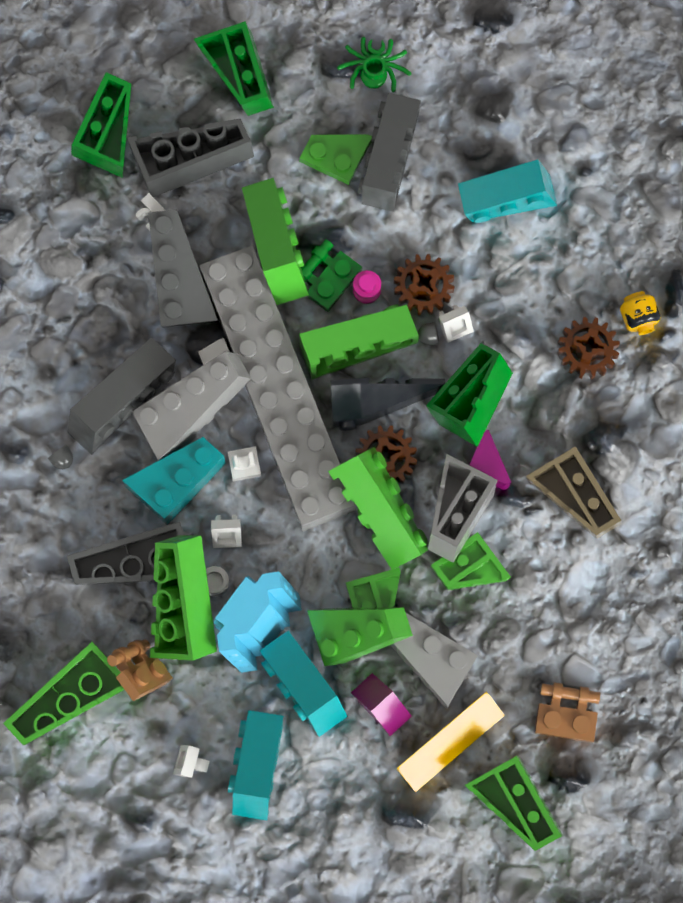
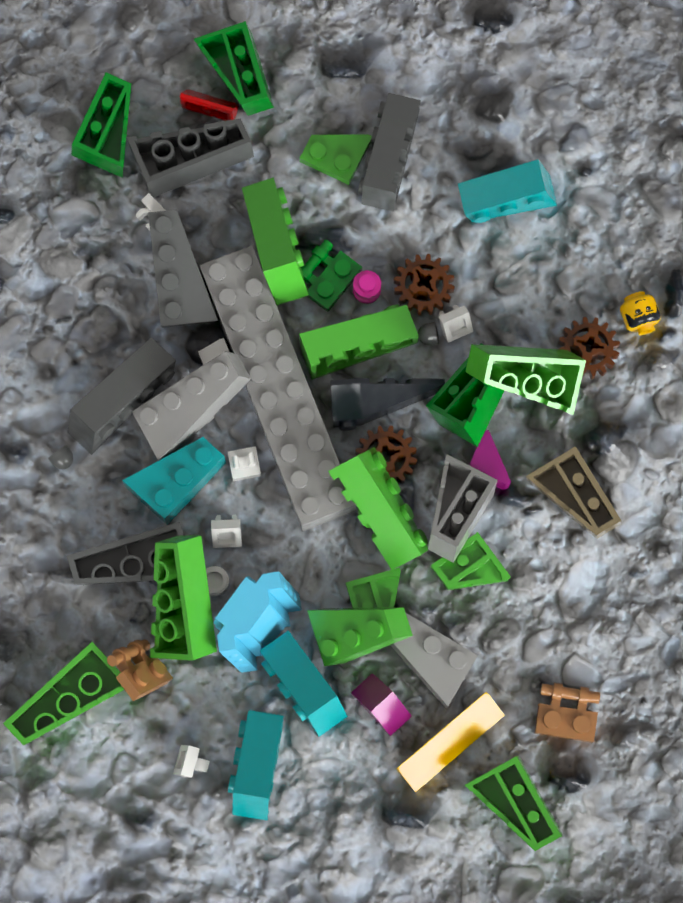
green animal [337,36,412,92] -> none
none -> red slope [180,89,239,121]
none -> bright green wedge [466,344,586,415]

